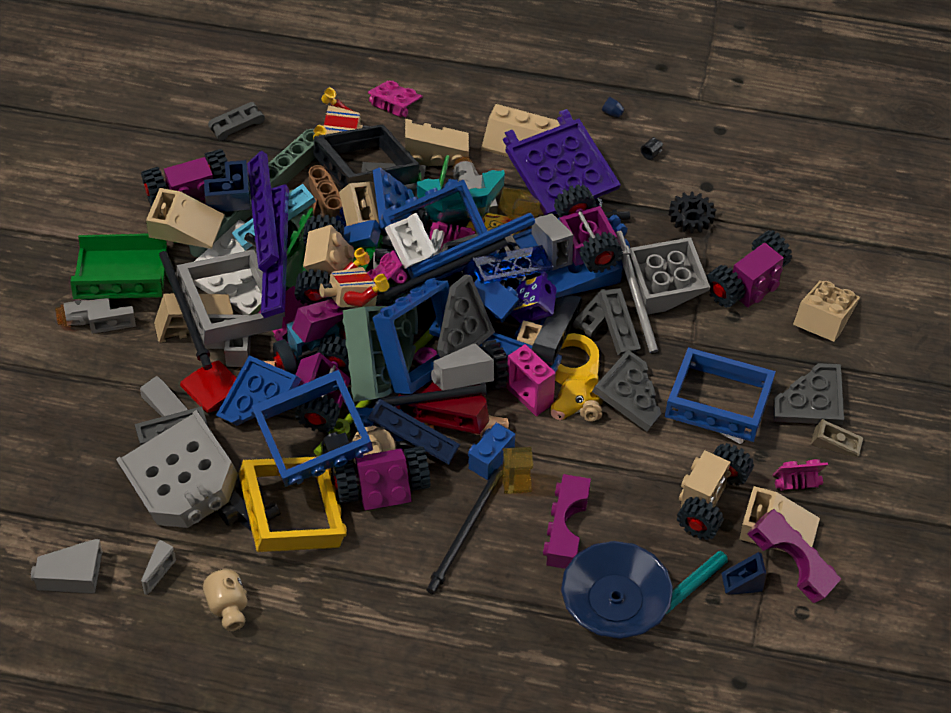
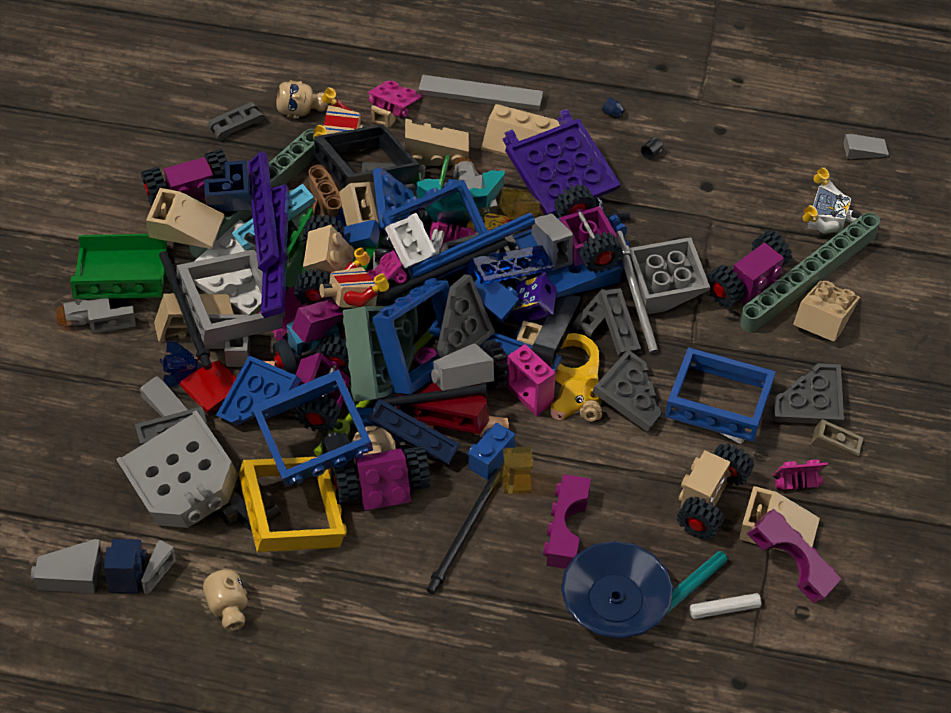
black gear [669,192,716,233] -> none
dark blue slope [722,552,766,595] -> none
none -> dark blue brick [104,539,147,594]
none -> clear blue brick [160,341,198,387]
none -> tan piece [277,80,327,119]
none -> tan slope [371,105,396,128]
none -> light grey tile [419,75,543,111]
none -> white axle [690,593,761,619]
none -> sand green beam [740,212,880,332]
none -> torso [803,168,861,234]
none -> light grey slope [843,134,889,159]

